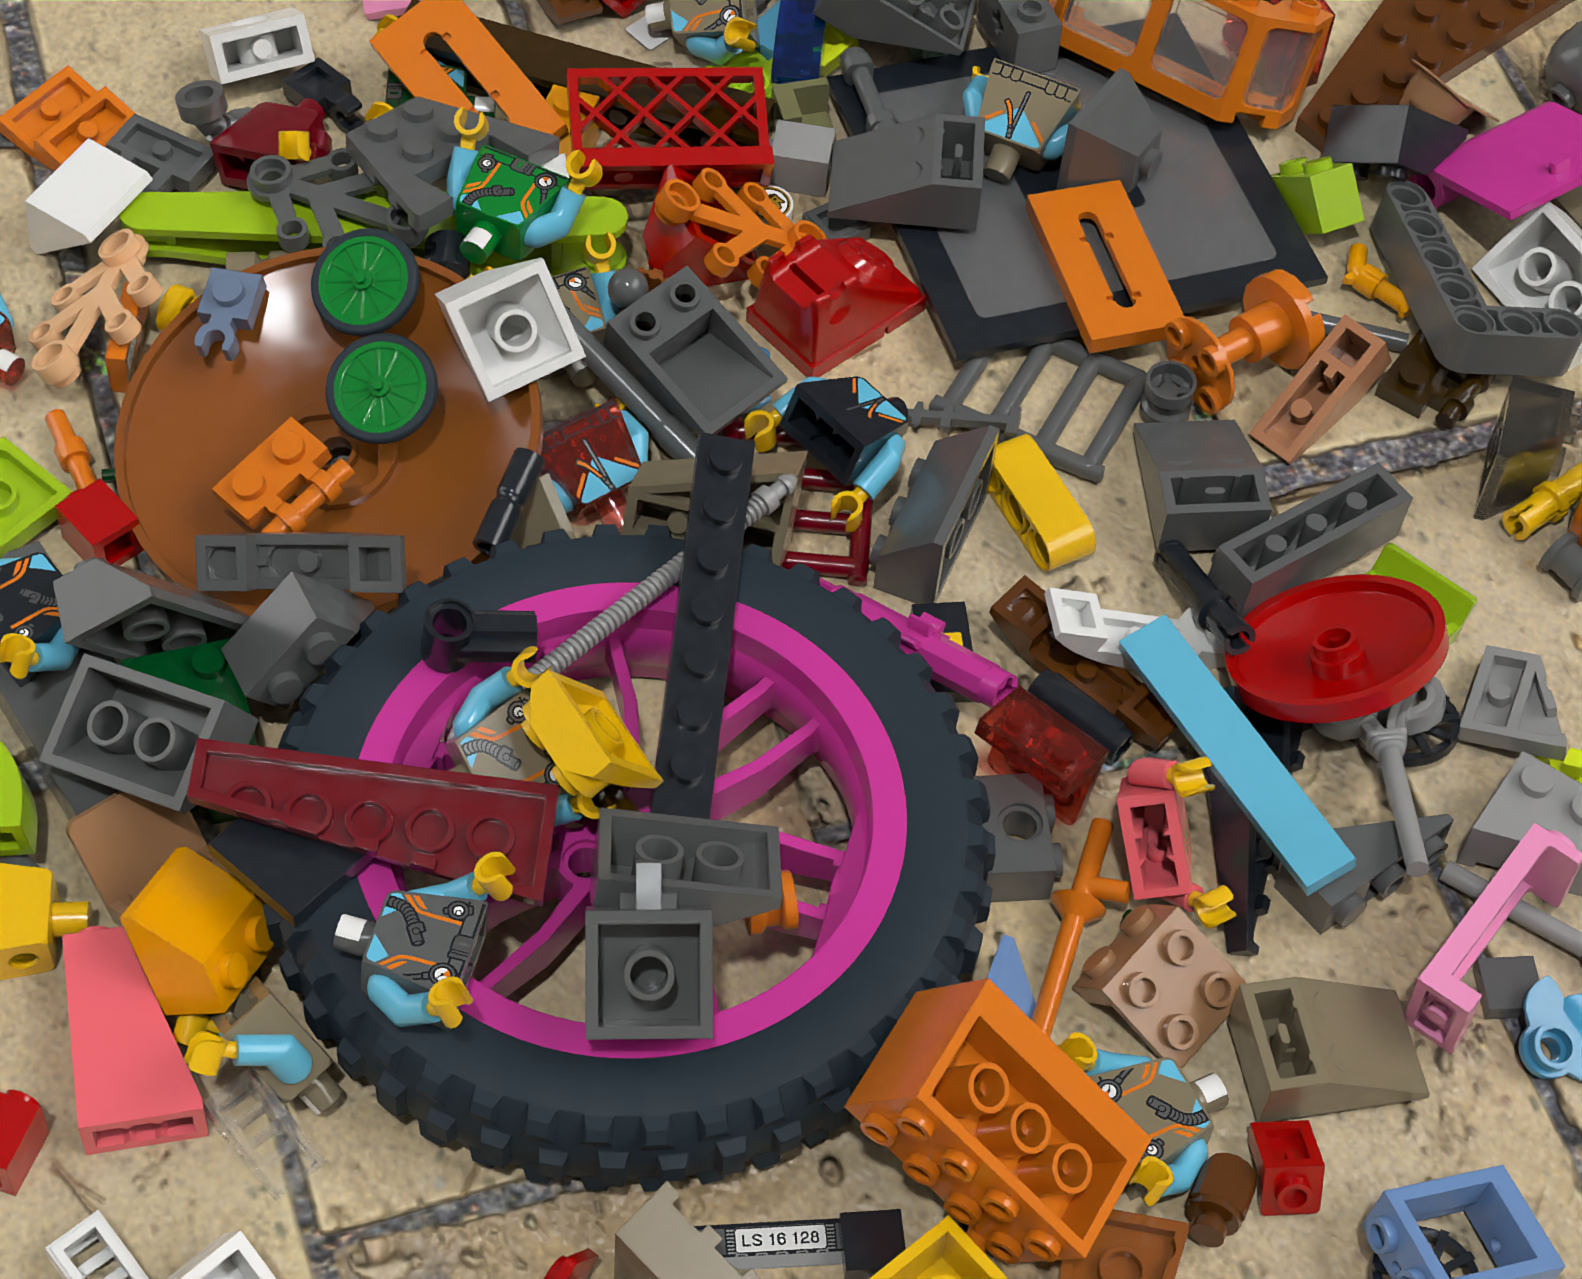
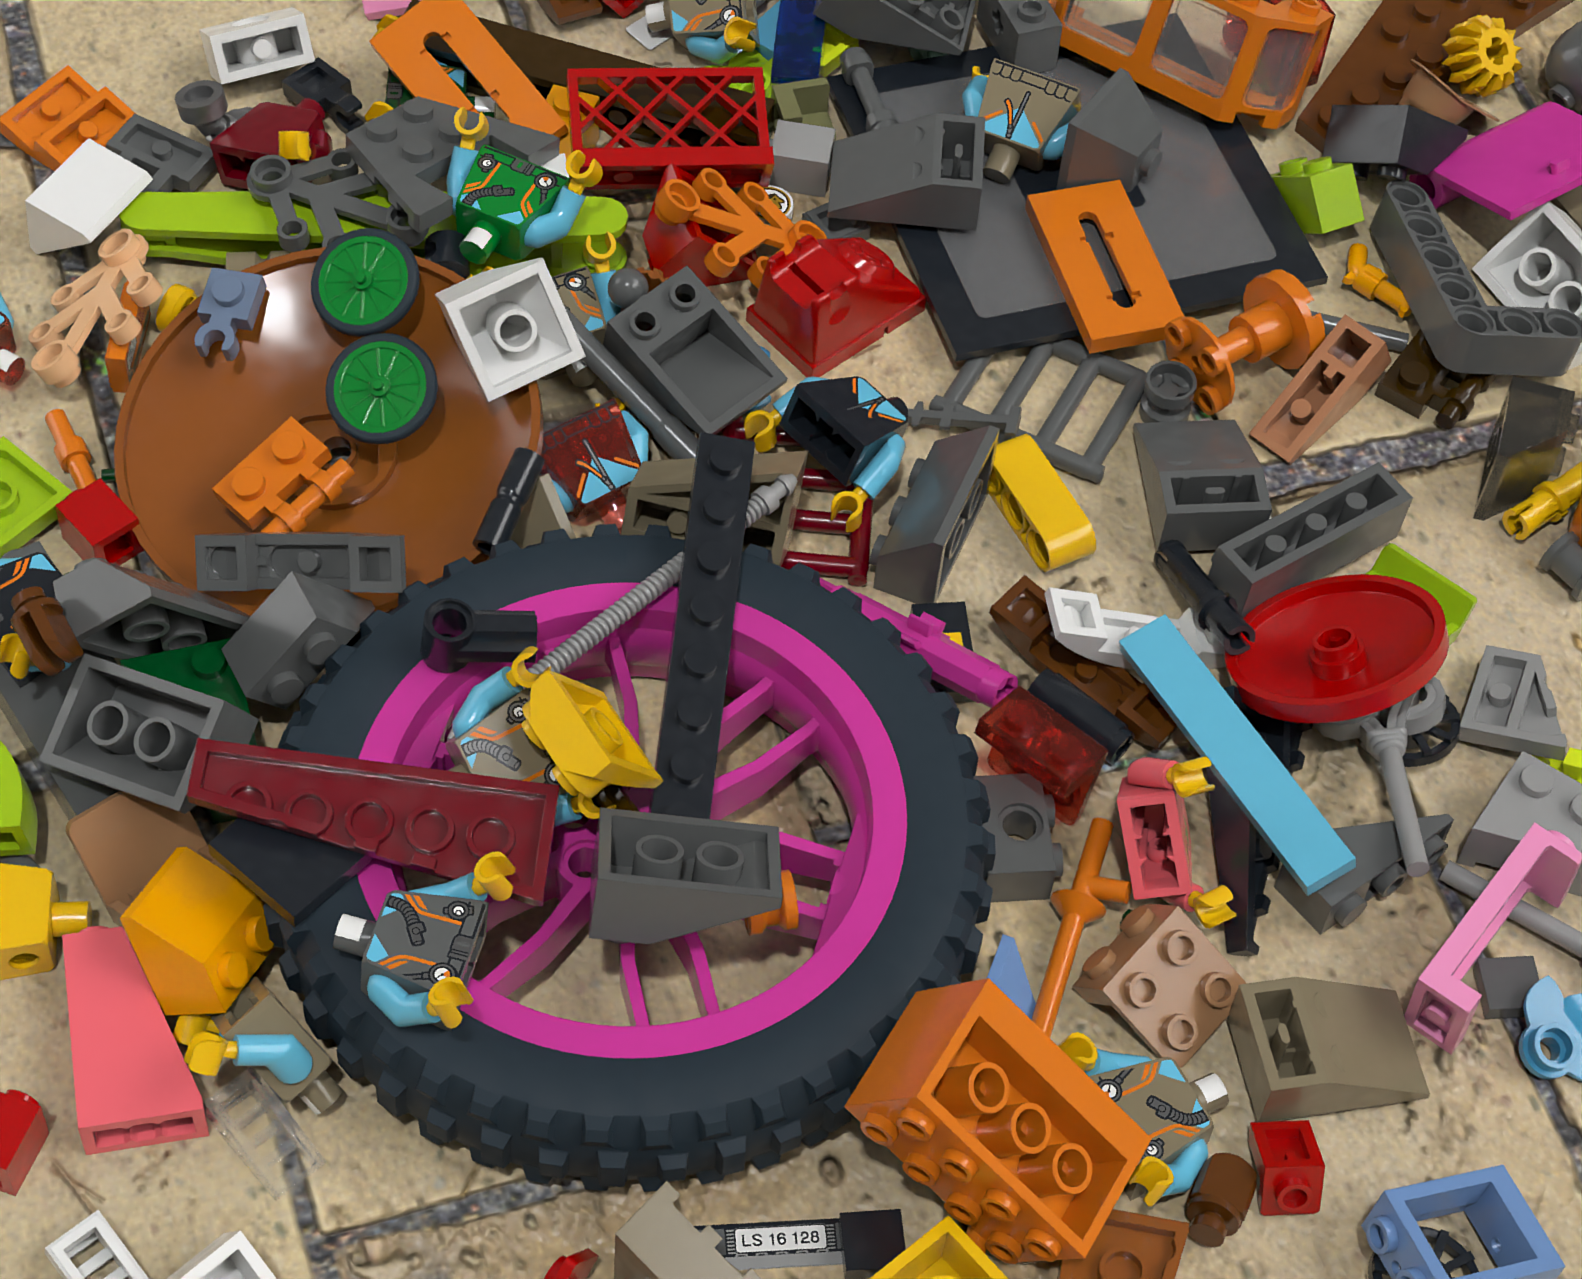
dark grey hinge [585,860,713,1040] -> none
none -> reddish brown arm [11,586,84,677]
none -> yellow gear [1441,15,1523,97]

